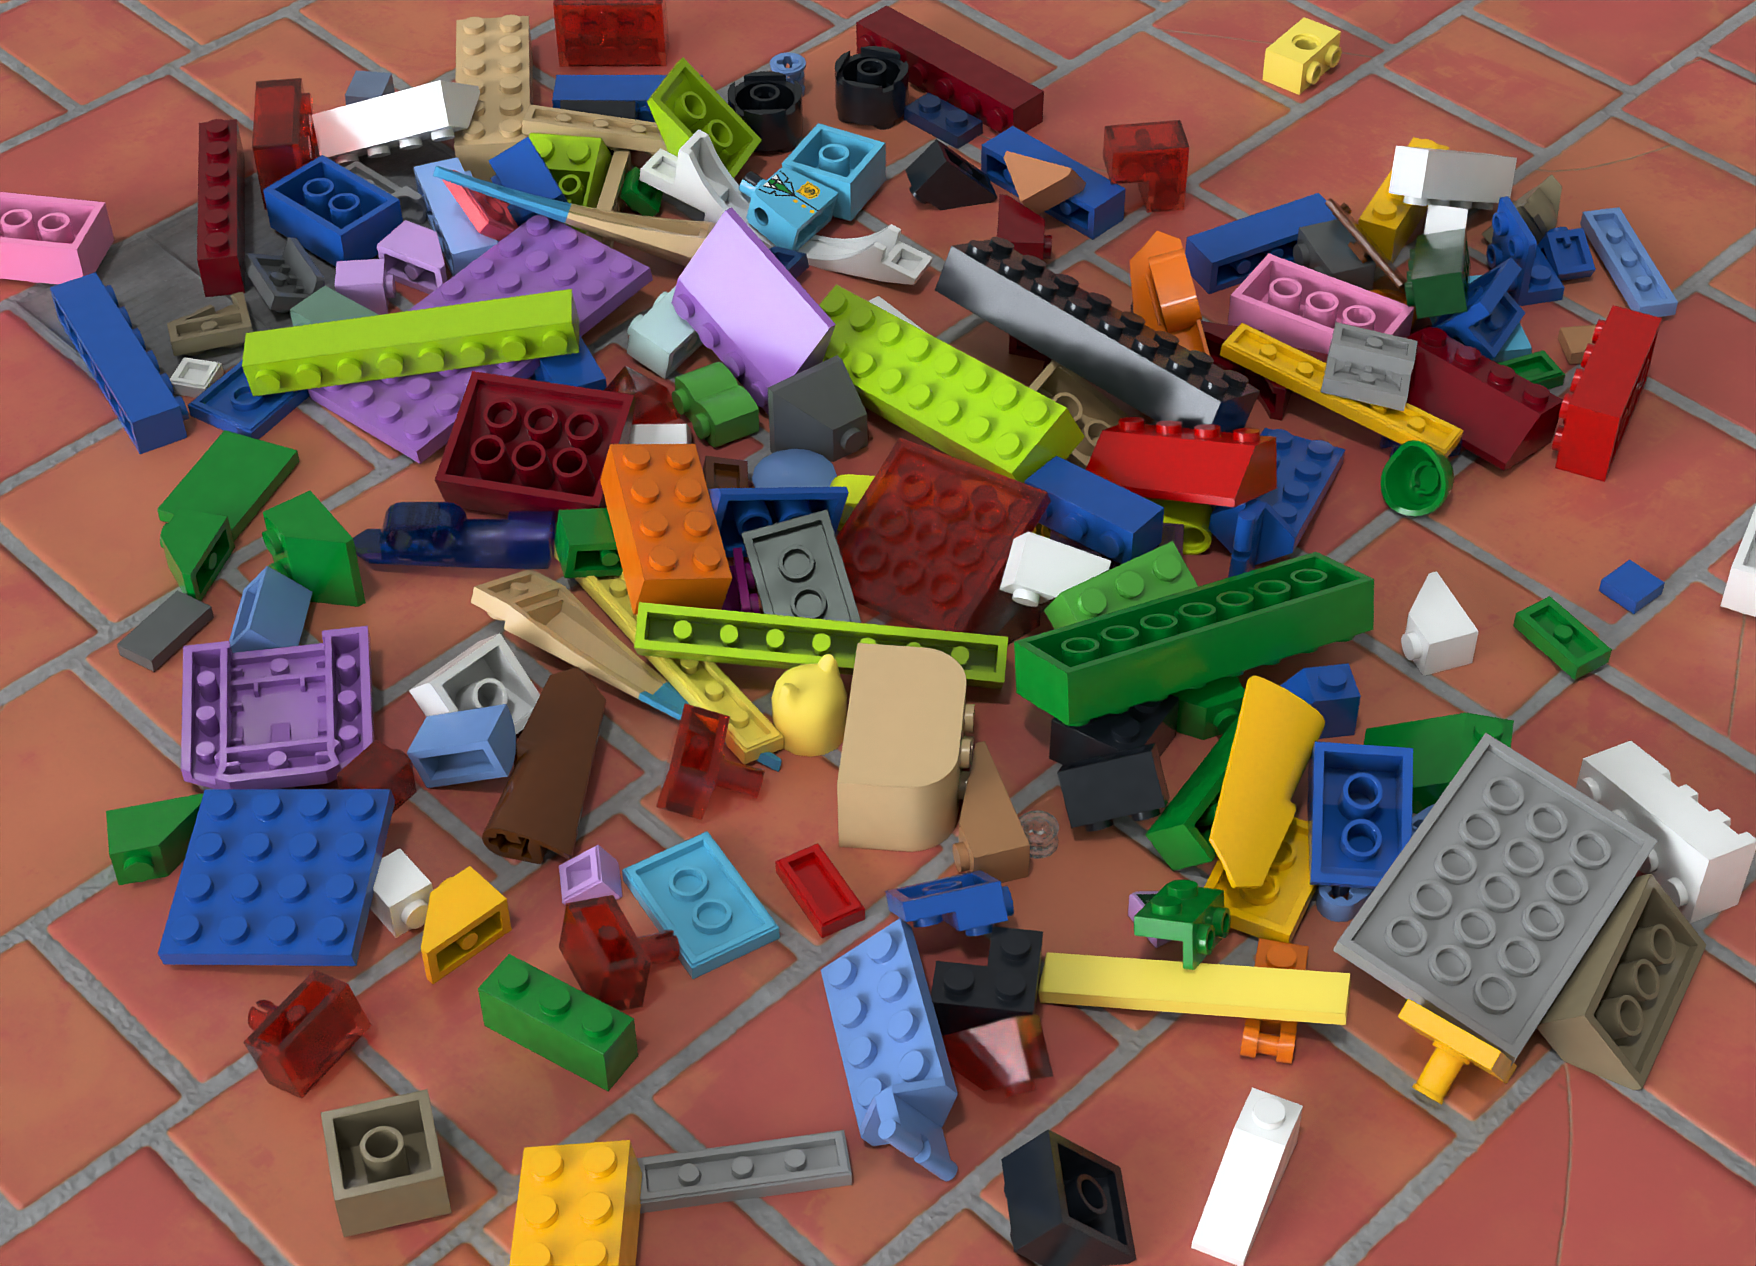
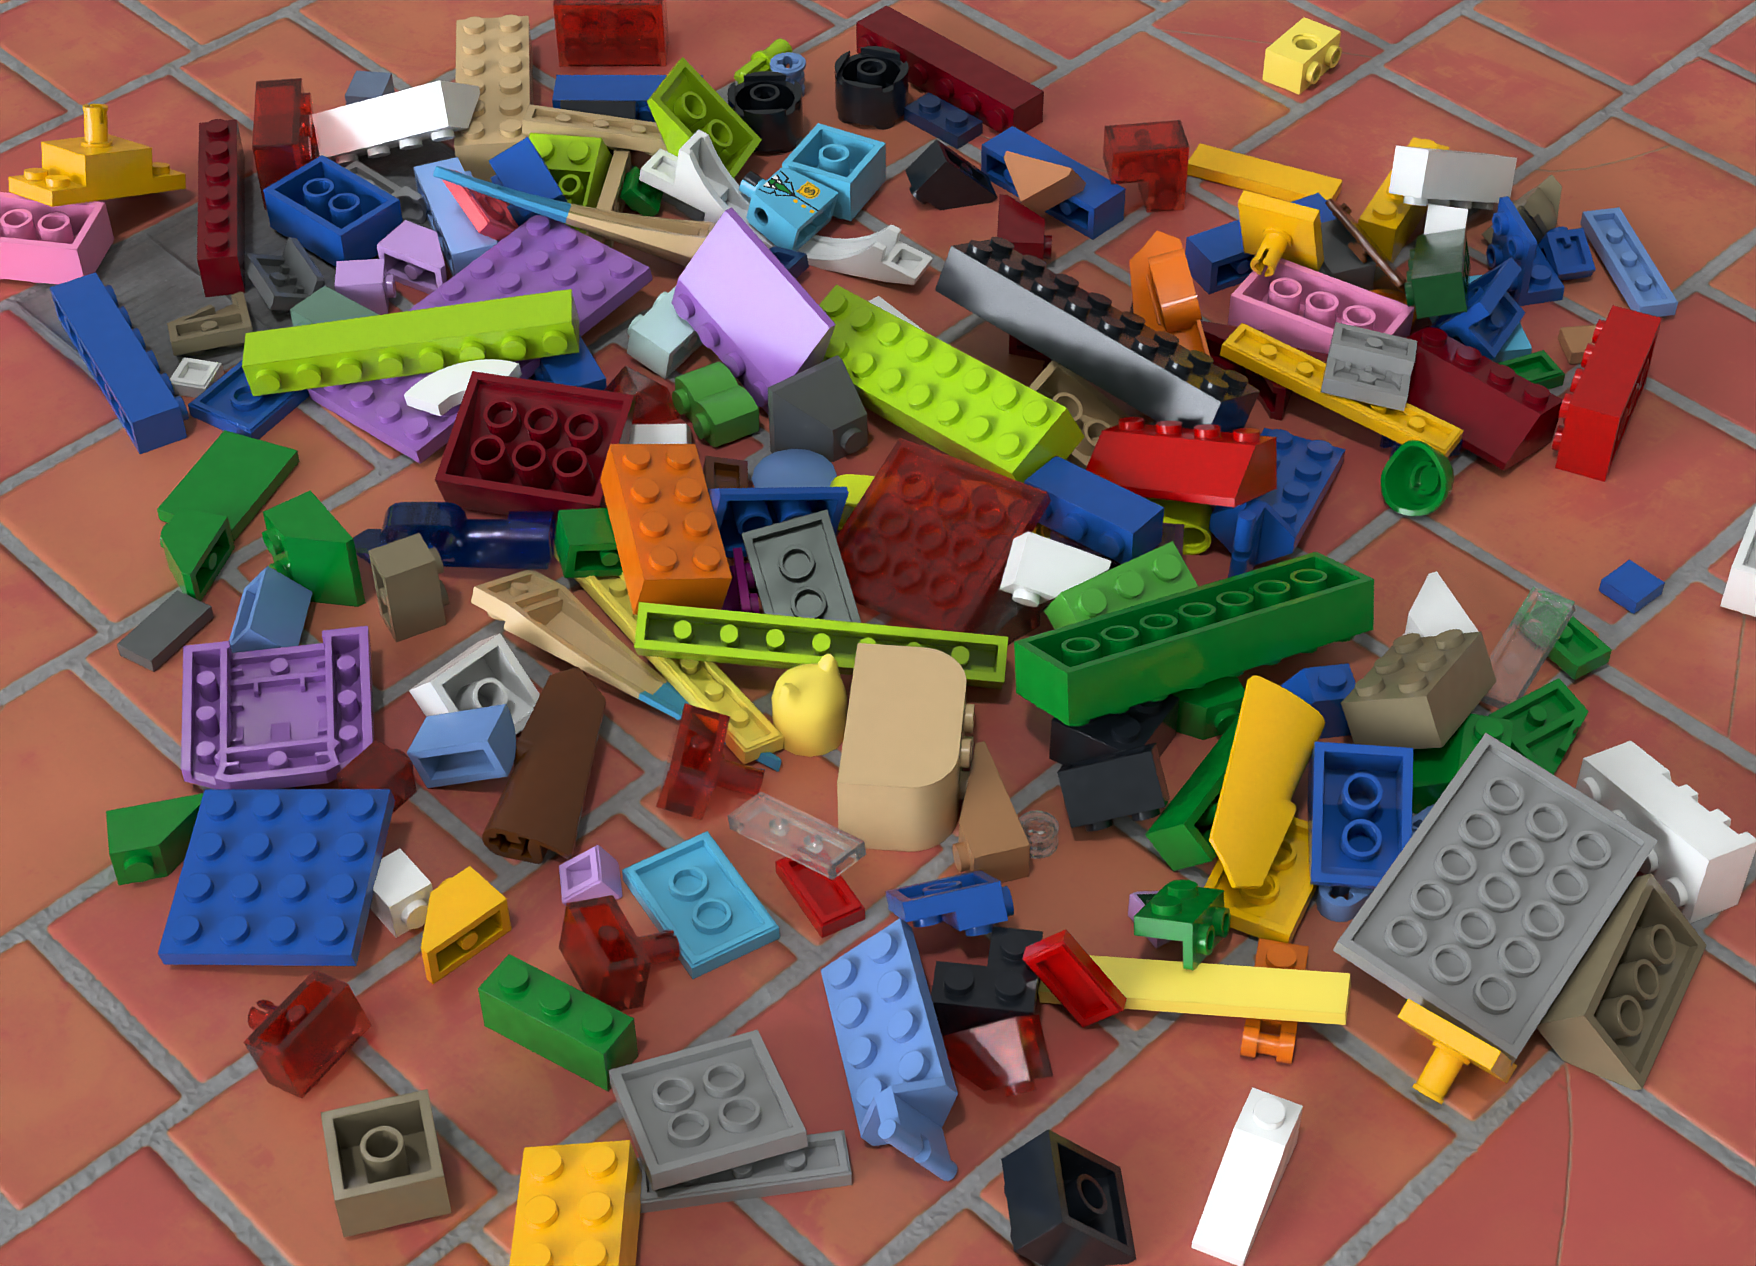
none -> yellow brick [8,104,186,207]
none -> dark tan brick [368,533,449,642]
none -> white tile [404,359,522,416]
none -> light grey plate [609,1030,808,1191]
none -> clear tile [727,792,866,880]
none -> lime axle [734,38,793,84]
none -> red tile [1022,929,1127,1028]
none -> yellow tile [1186,143,1343,202]
none -> yellow tile [1238,190,1324,277]
none -> dark tan brick [1341,629,1497,749]
none -> clear tile [1481,587,1576,709]
none -> green wing [1488,678,1589,775]

